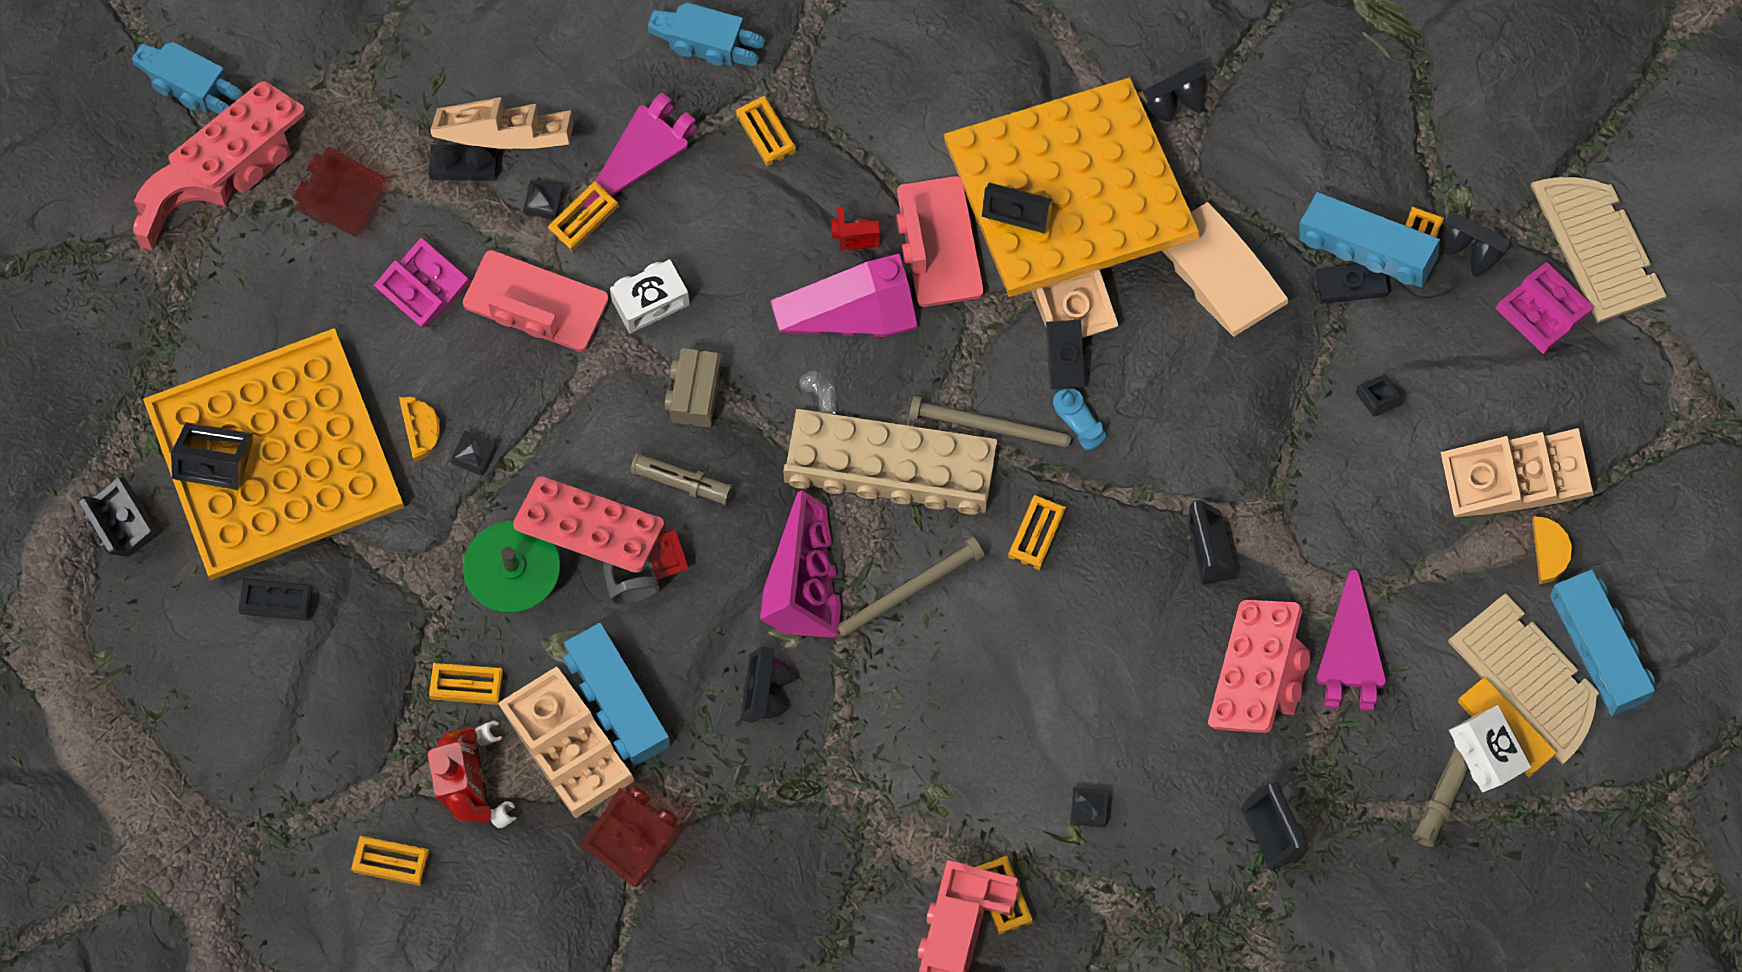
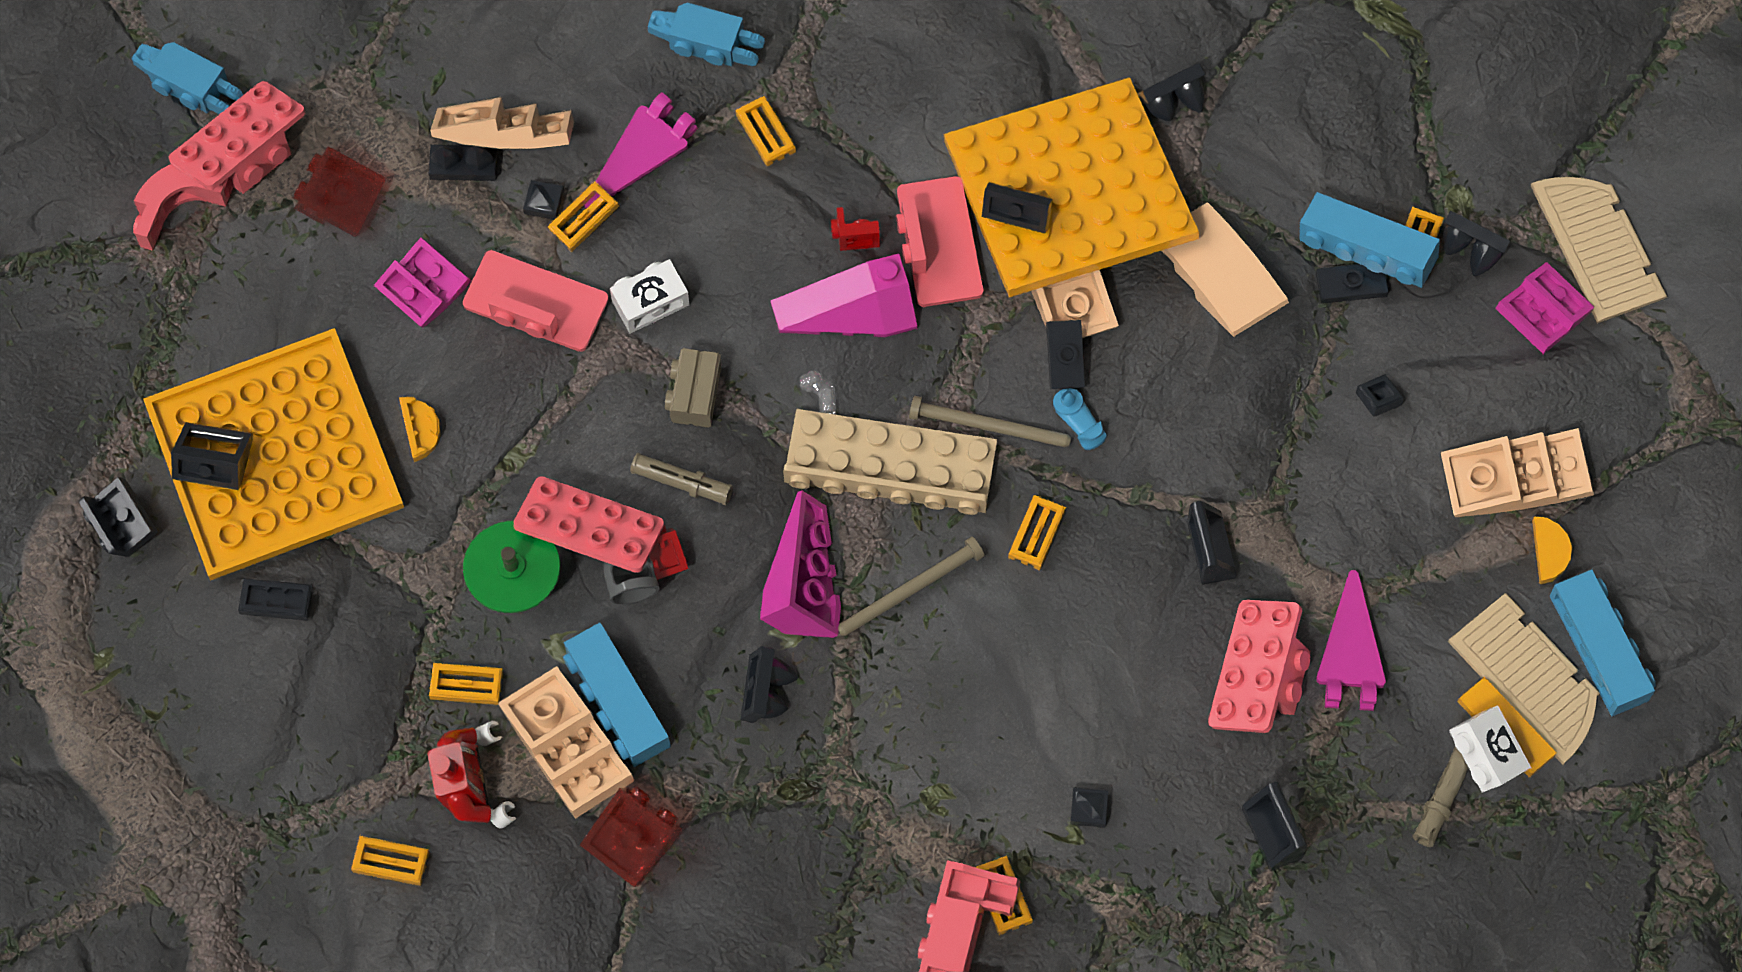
black tile [450,431,496,476] -> none

